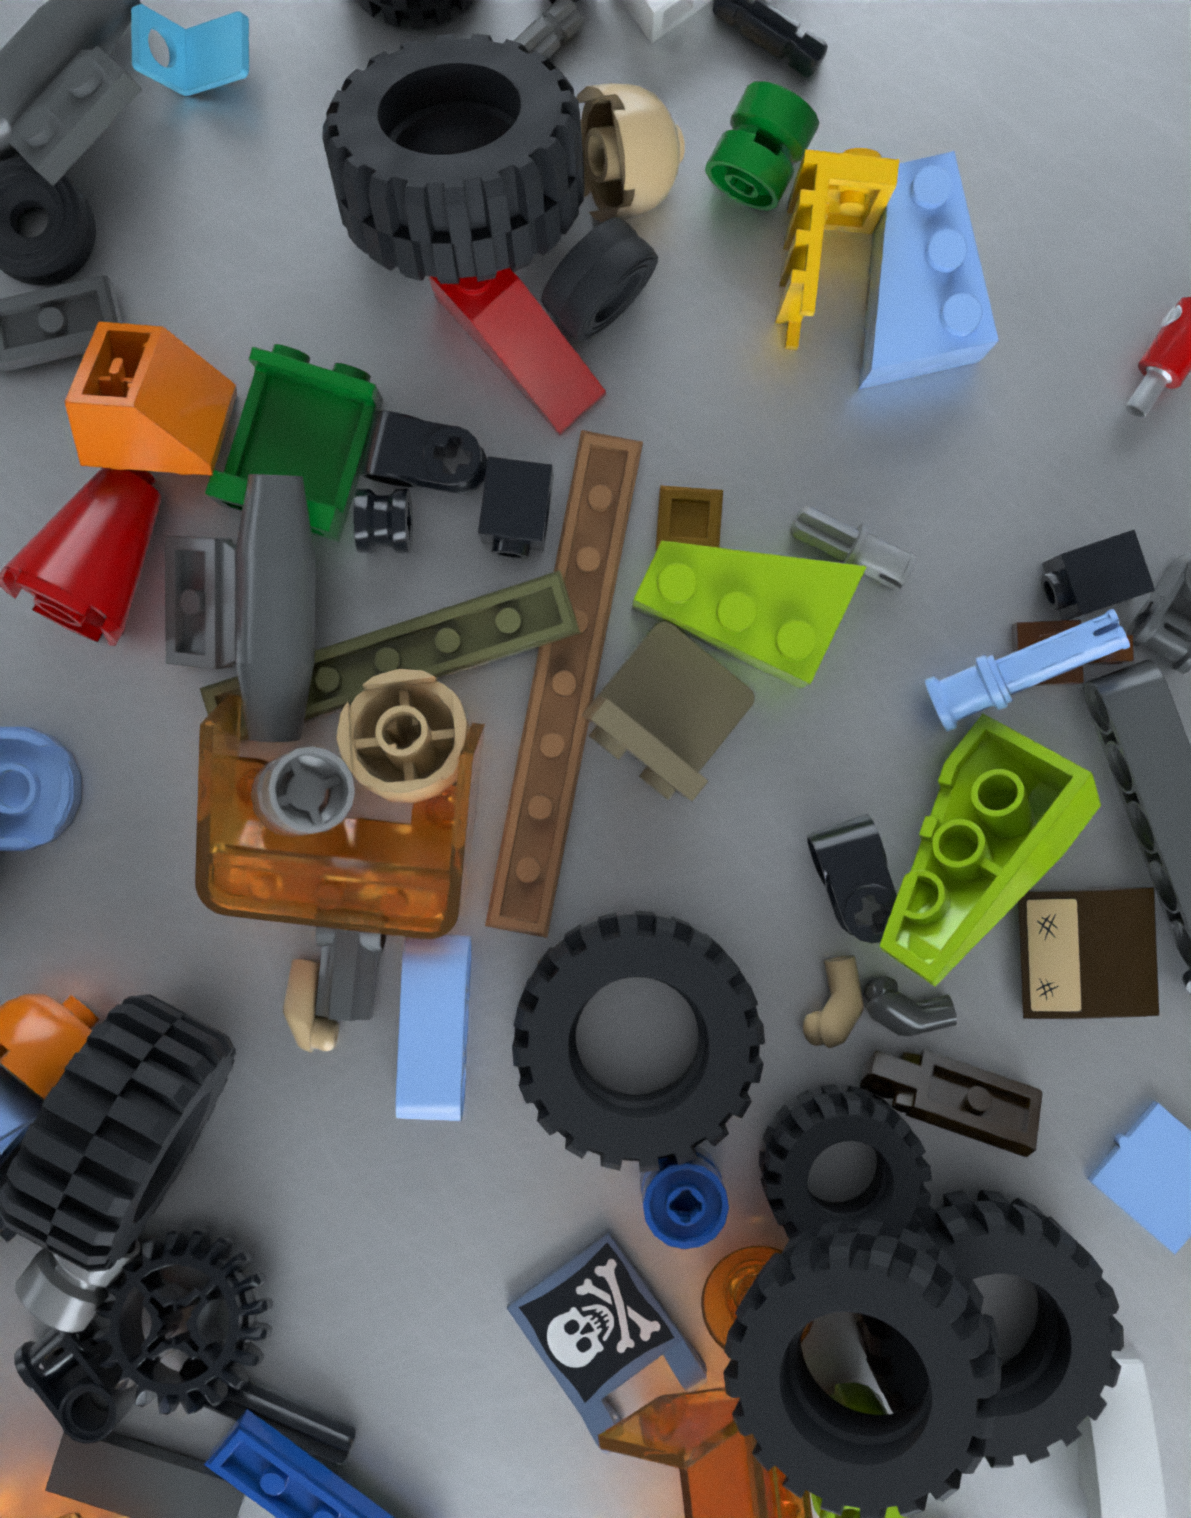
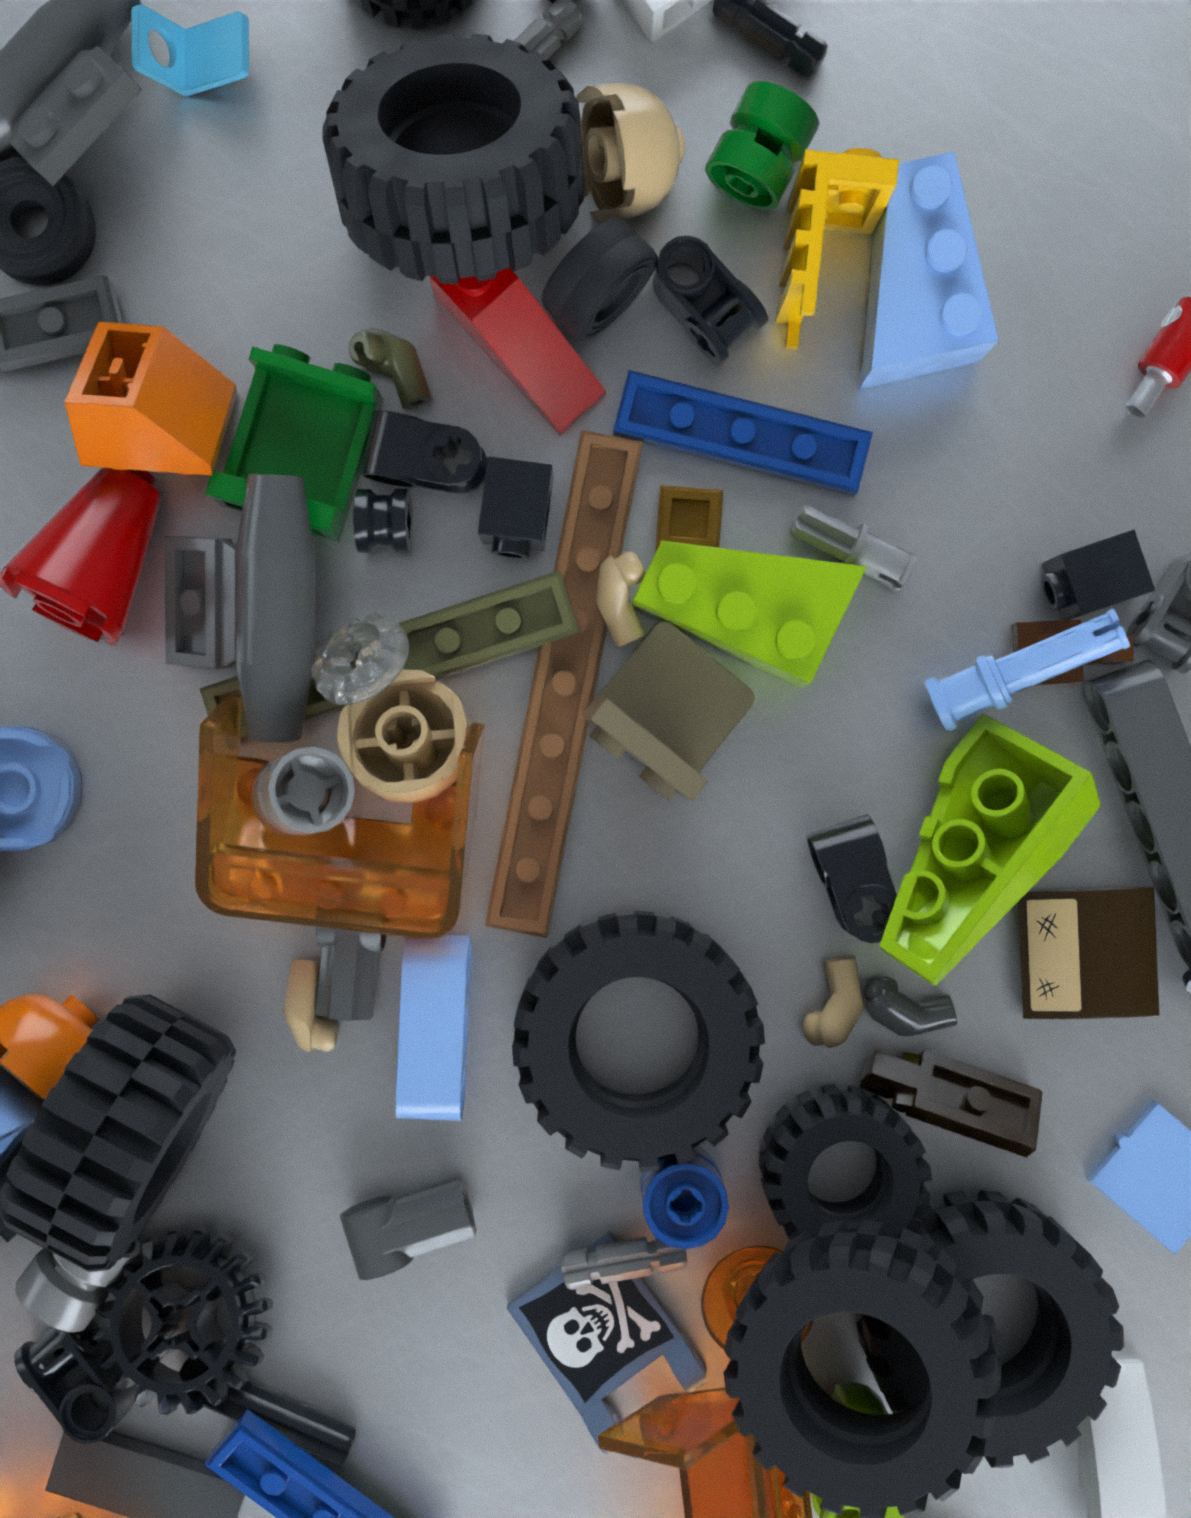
none -> clear gear [311,611,409,705]
none -> dark grey piece [340,1179,477,1280]
none -> olive arm [348,328,432,409]
none -> light grey axle [561,1237,687,1290]
none -> tan arm [596,551,646,648]
none -> blue tile [613,370,873,497]
none -> black piece [653,235,768,365]

